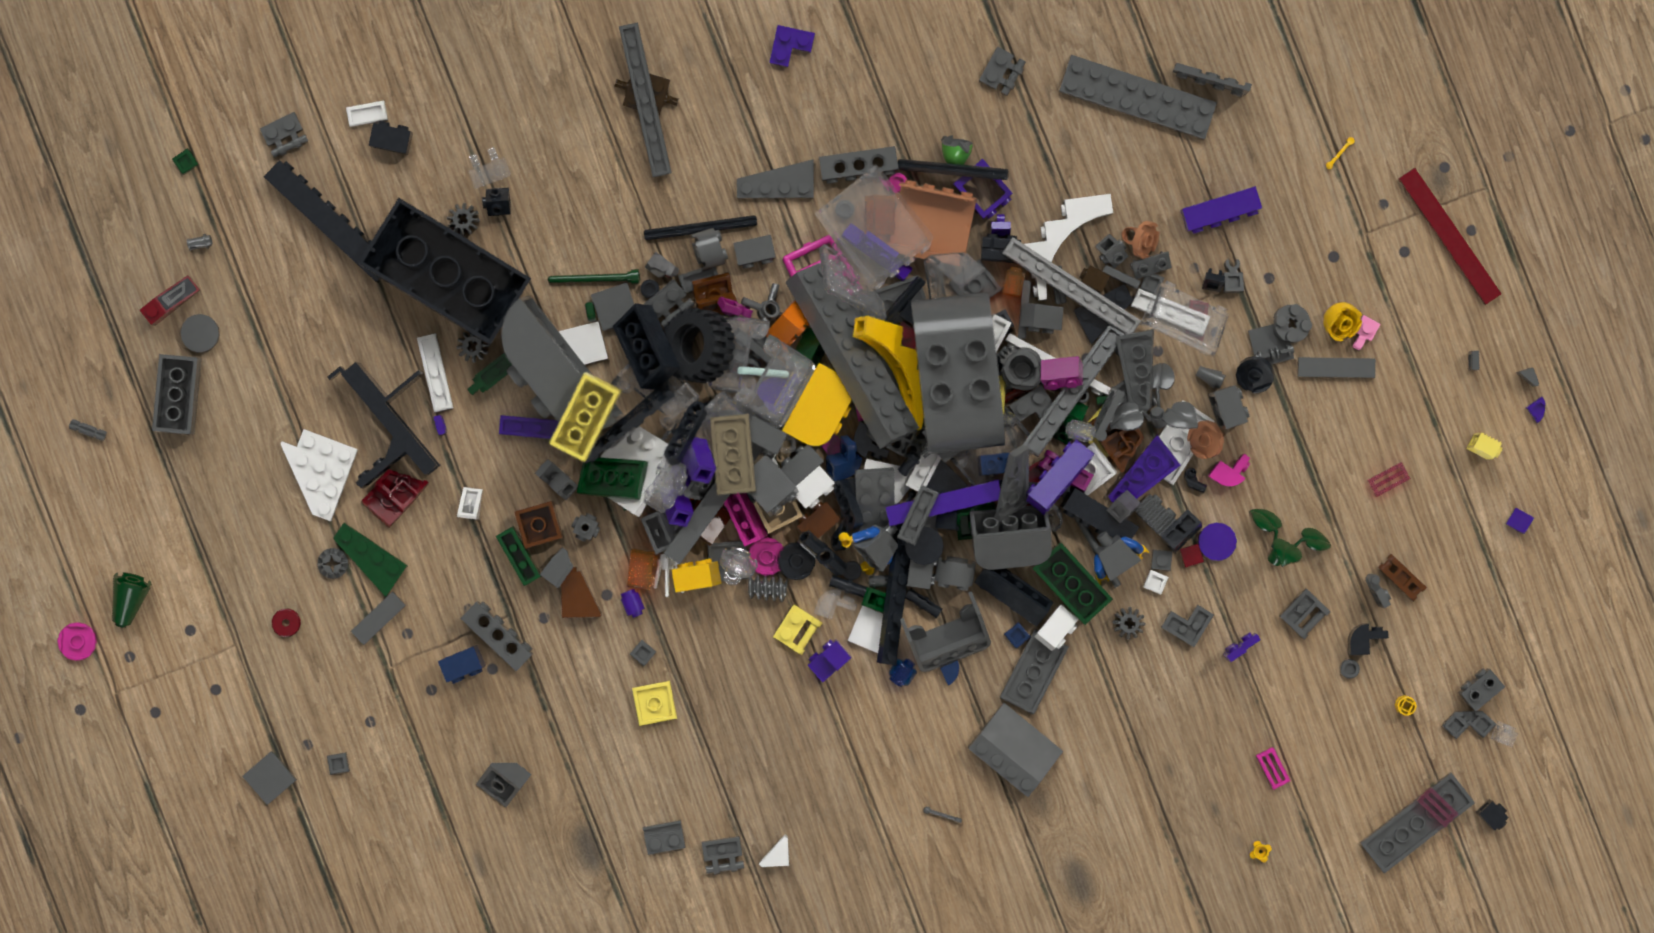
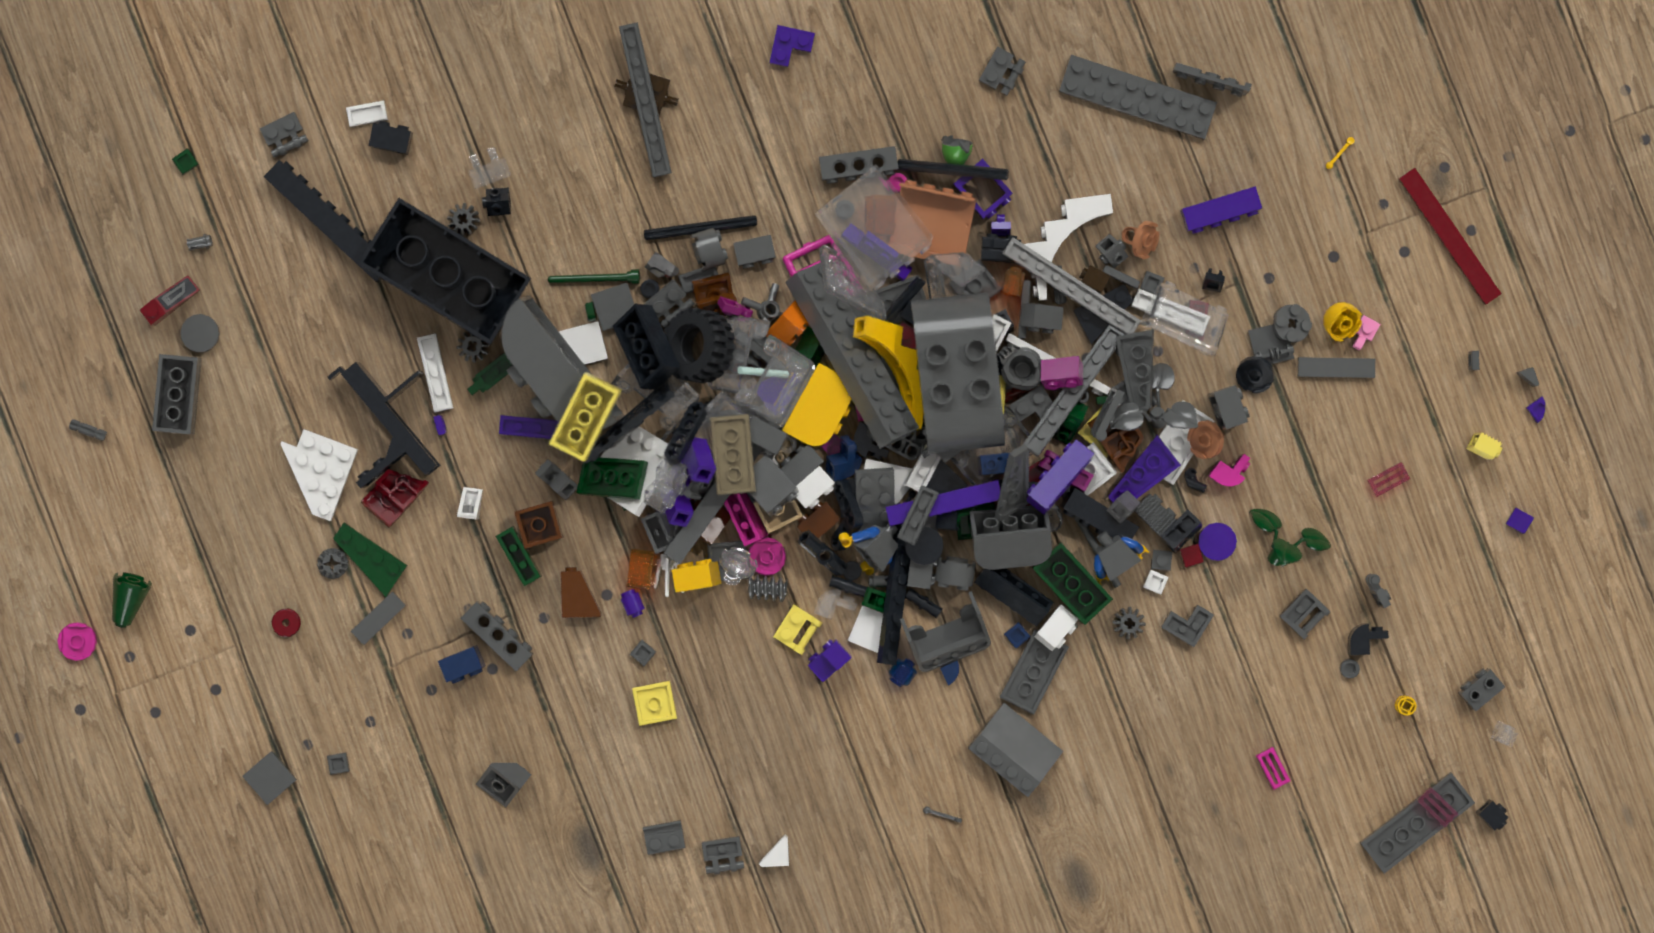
dark grey slope [540,547,573,588] -> none
dark grey brick [571,513,600,542] -> none
dark grey wing [737,159,814,198] -> none
black tile [777,541,816,580] -> none
black pin [897,451,920,477] -> none
clear brick [1066,419,1096,442] -> none
dark grey hinge [1130,251,1172,279] -> none
dark grey cone [1196,366,1226,389] -> none
dark grey plate [1222,259,1244,293] -> none
dark purple plate [1223,632,1261,662] -> none
yellow plate [1250,841,1272,863] -> none
reddish brown plate [1378,554,1427,602] -> none
dark grey tile [1442,711,1497,739] -> none

